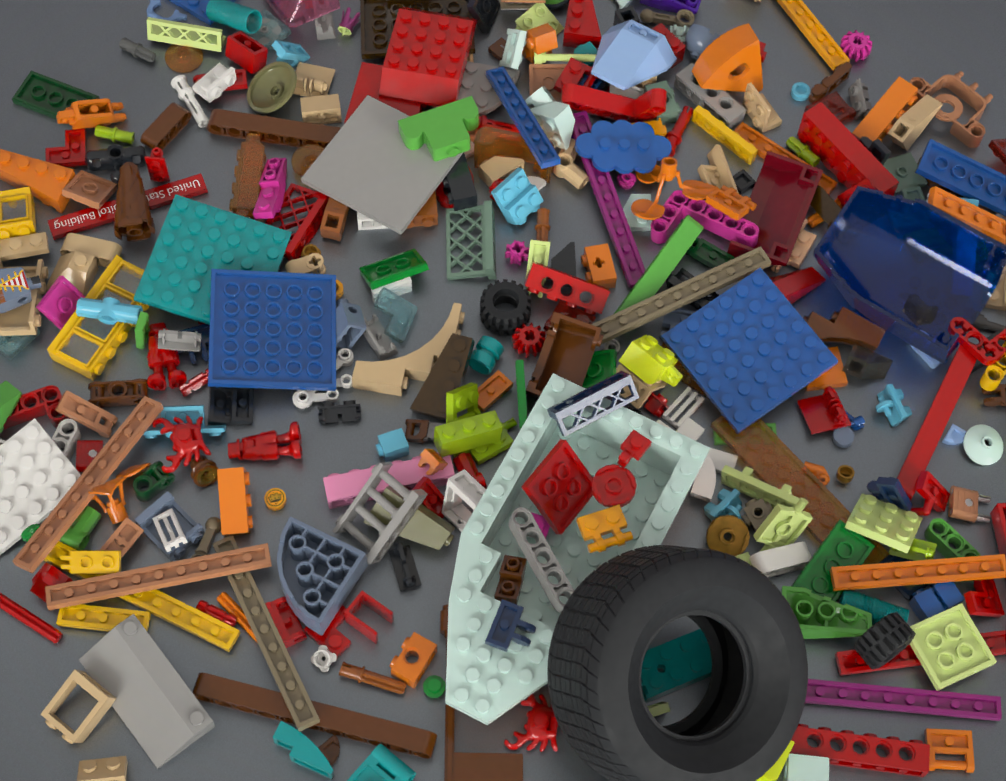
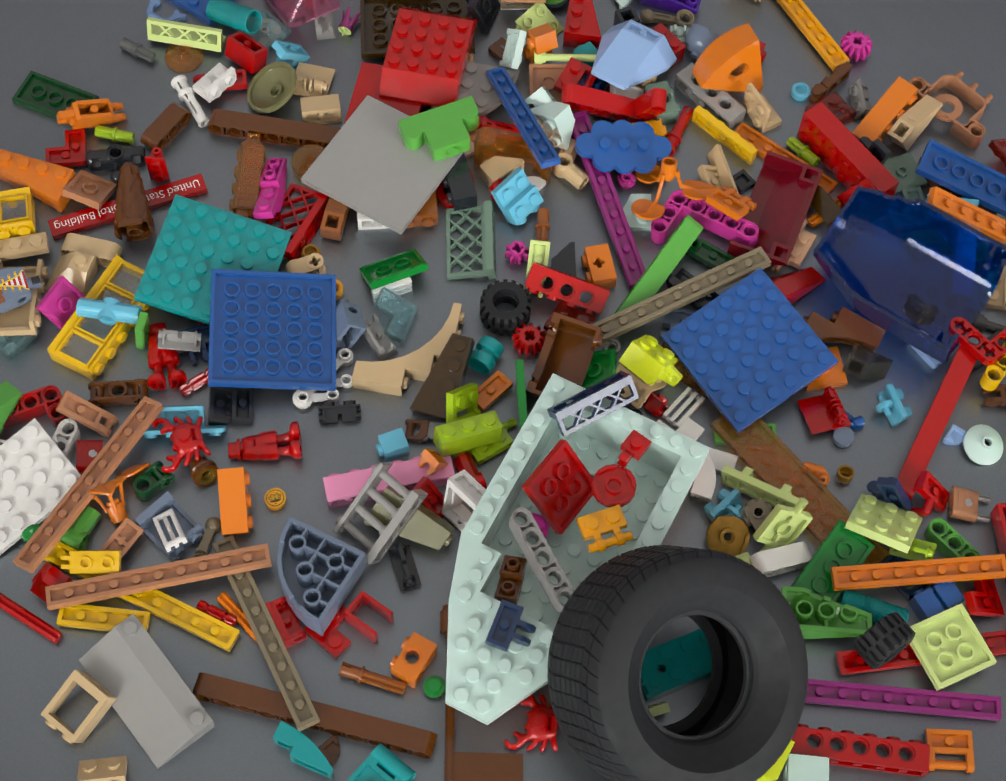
white plate [311,645,337,672] -> none

